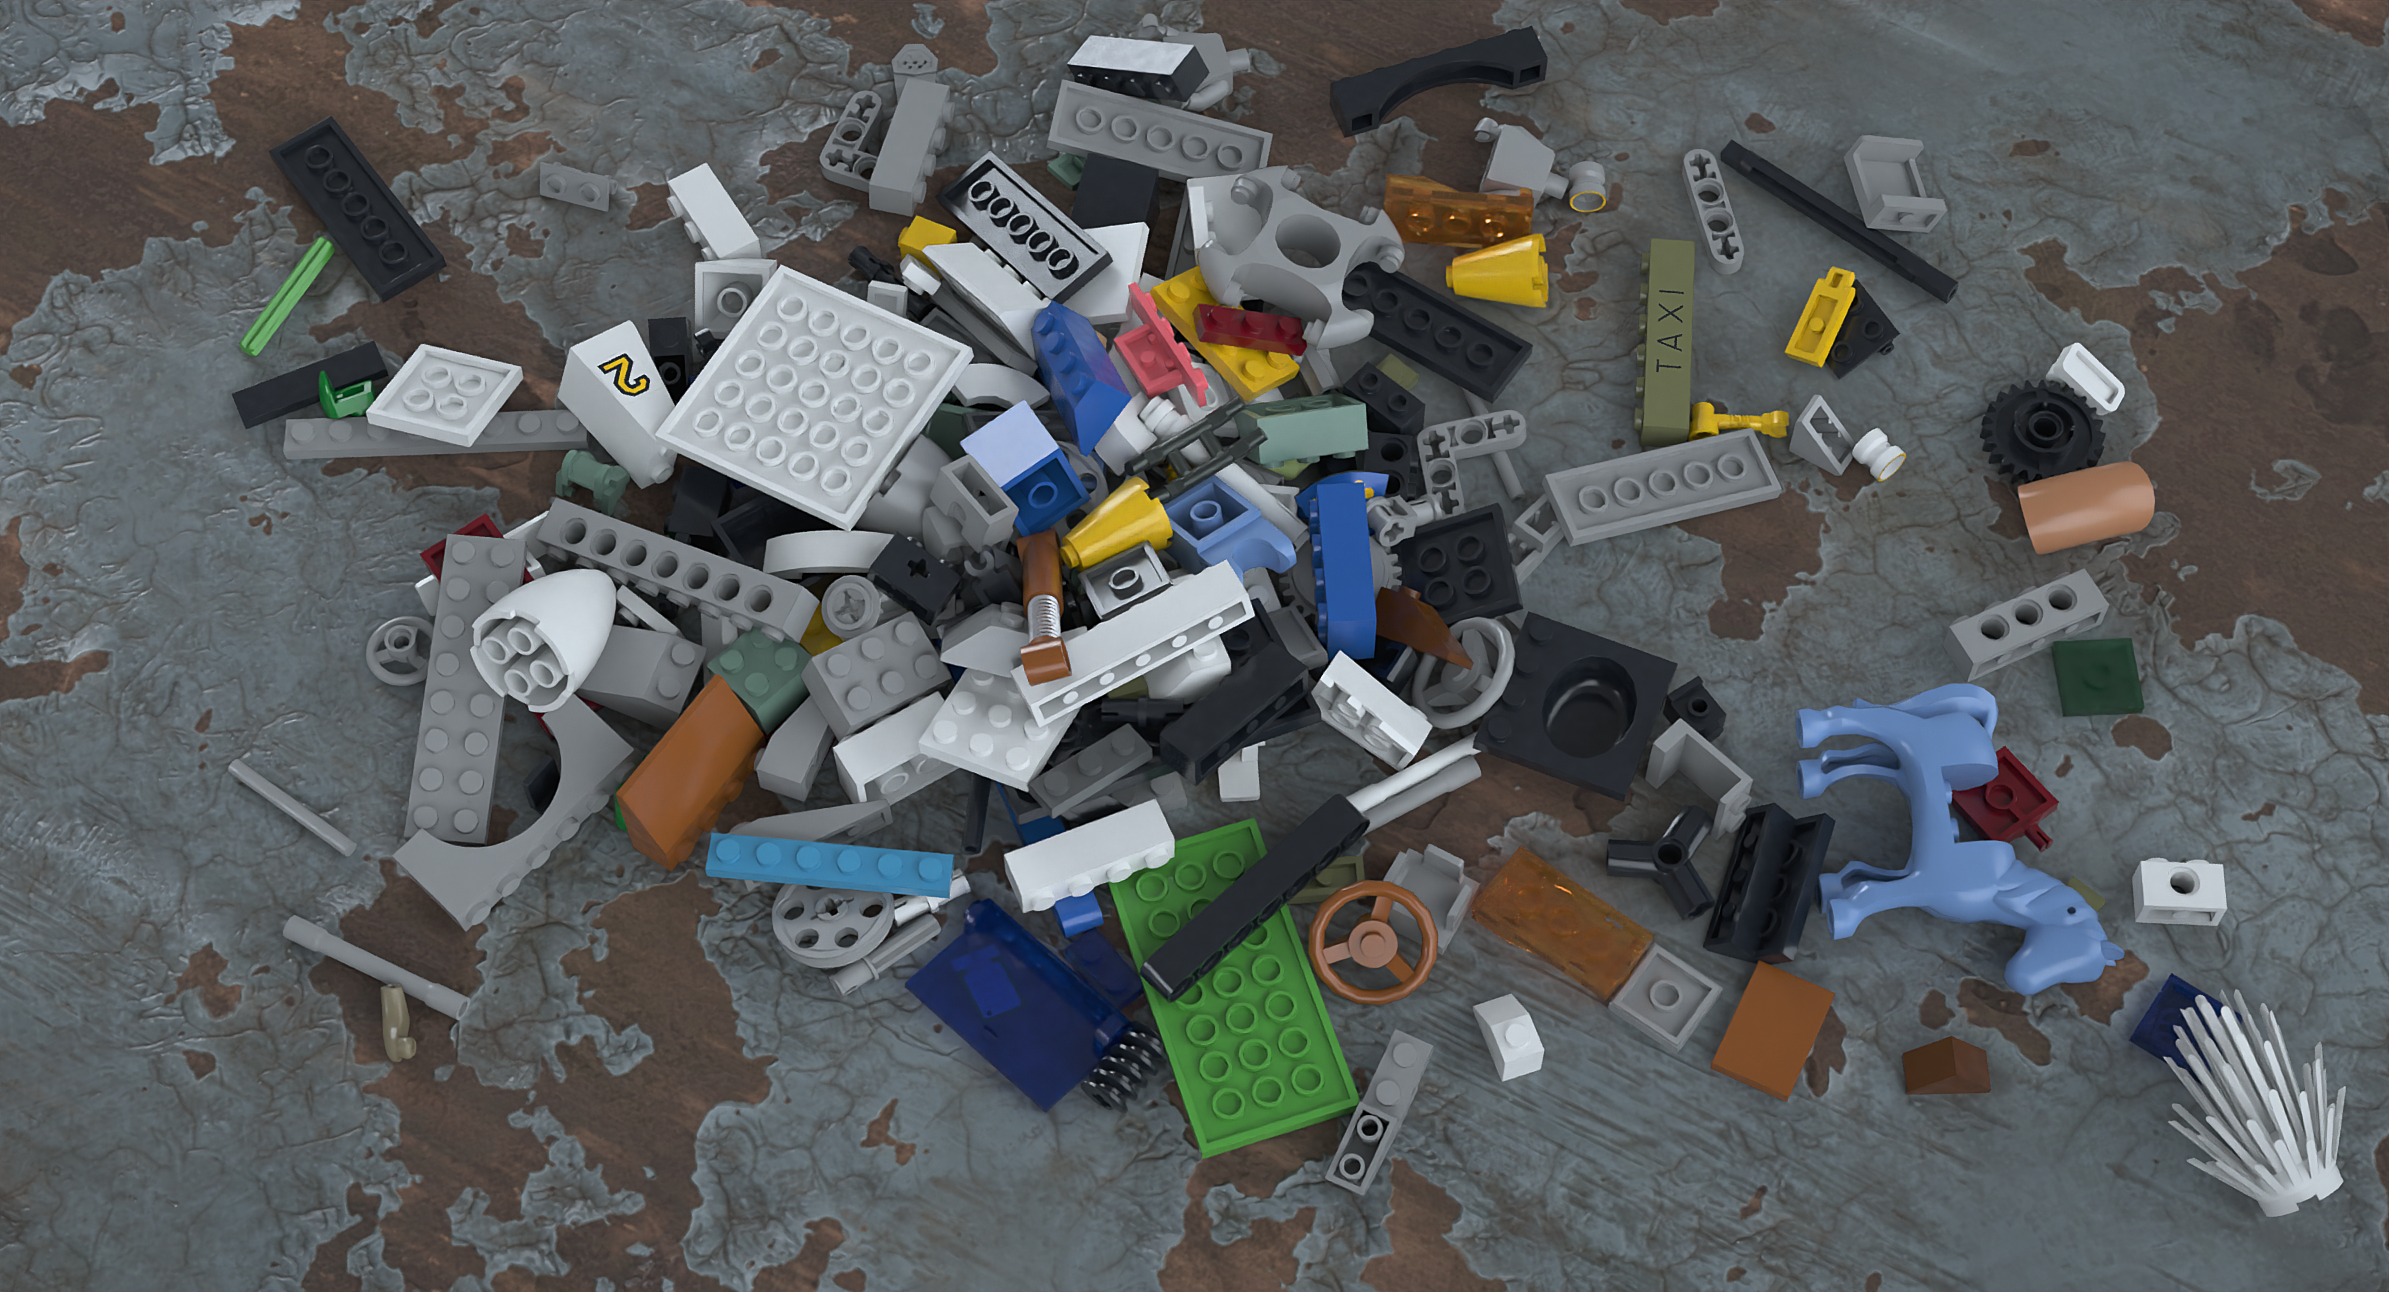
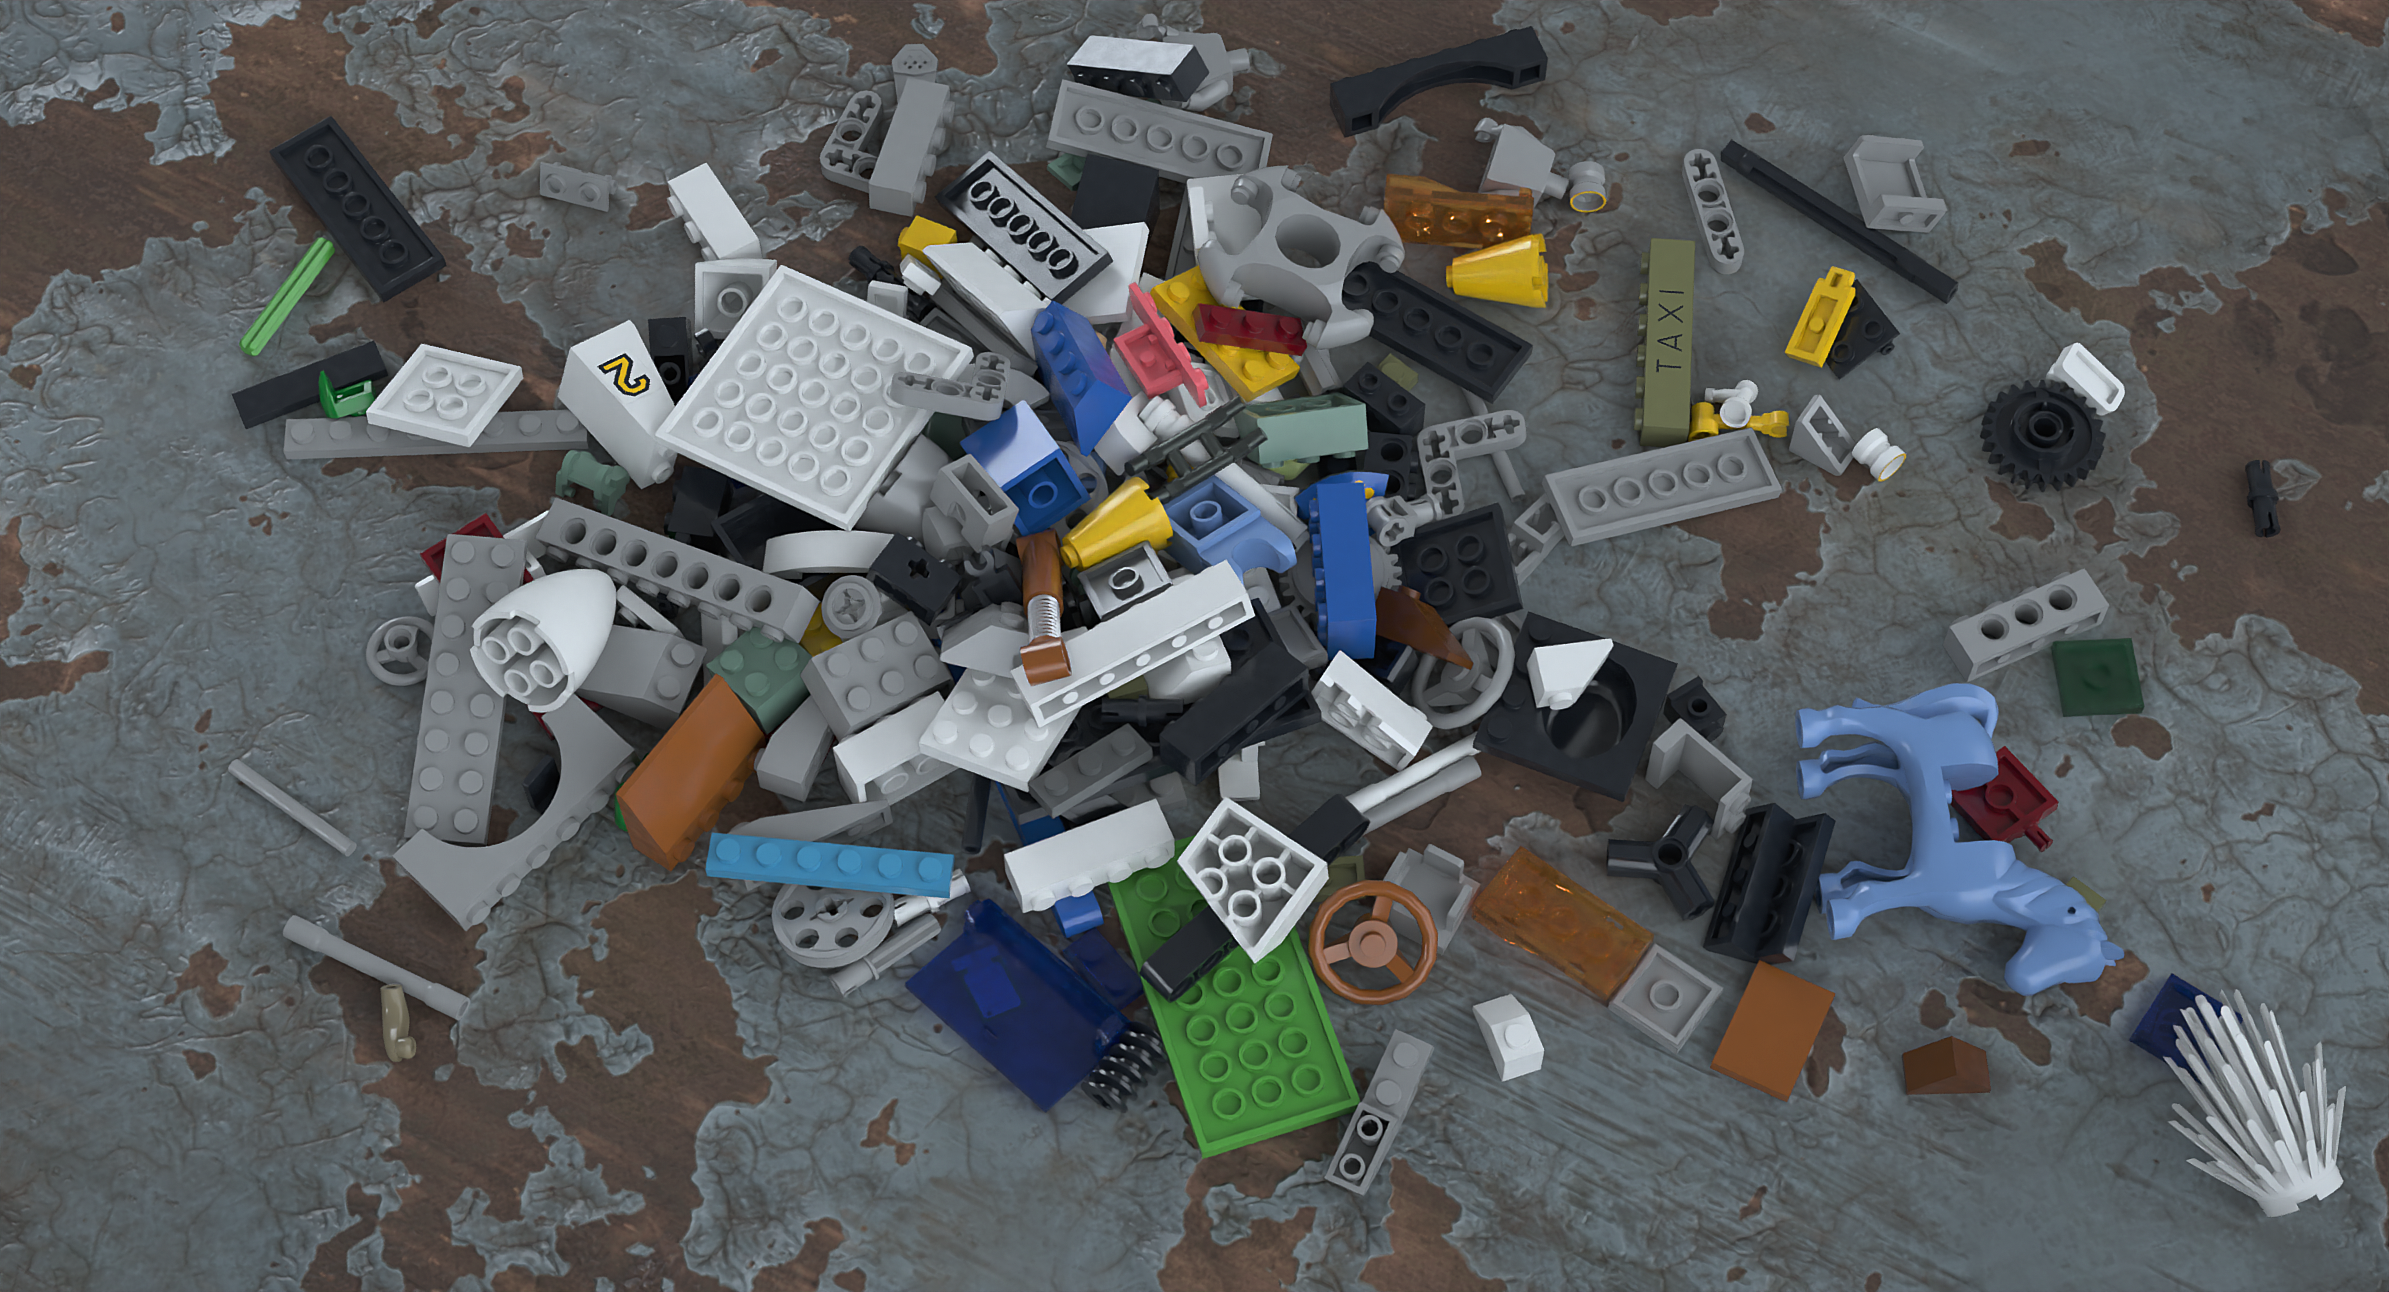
nougat brick [2018,461,2155,556] -> none
white brick [2132,858,2227,926] -> none
none -> light grey beam [889,352,1011,421]
none -> white wedge [1177,796,1329,964]
none -> white slope [1527,638,1613,710]
none -> white piece [1705,380,1758,428]
none -> black pin [2245,460,2281,538]

